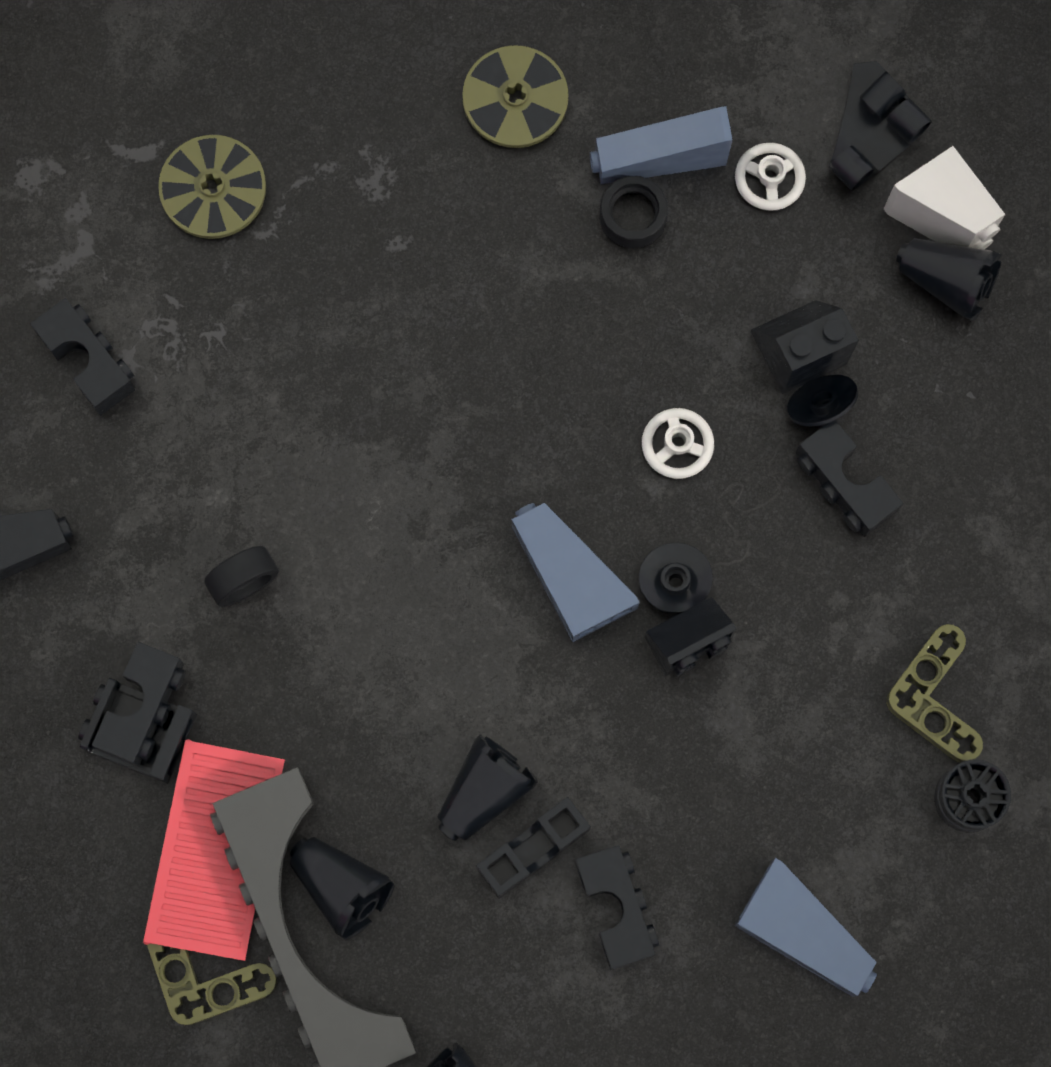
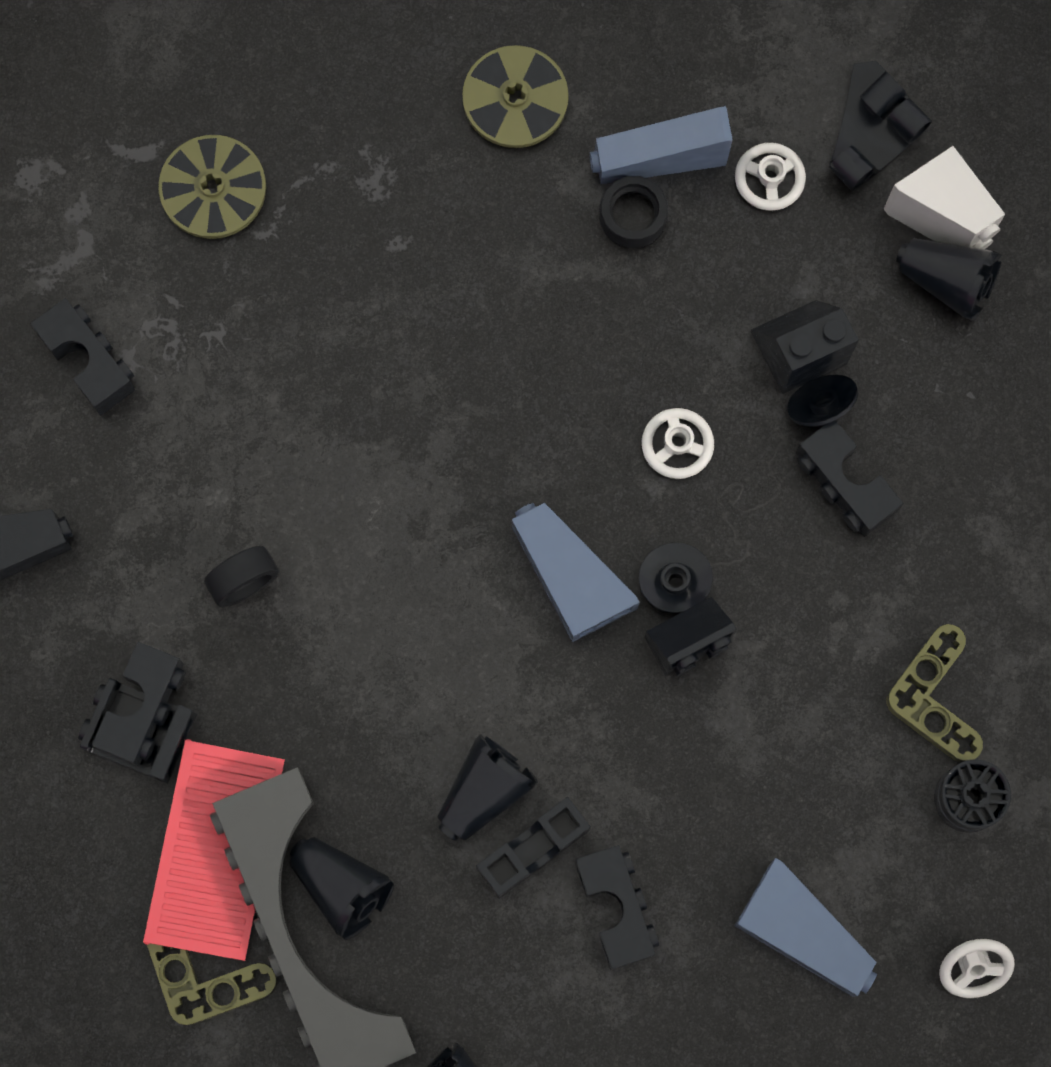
none -> white piece [939,939,1015,998]

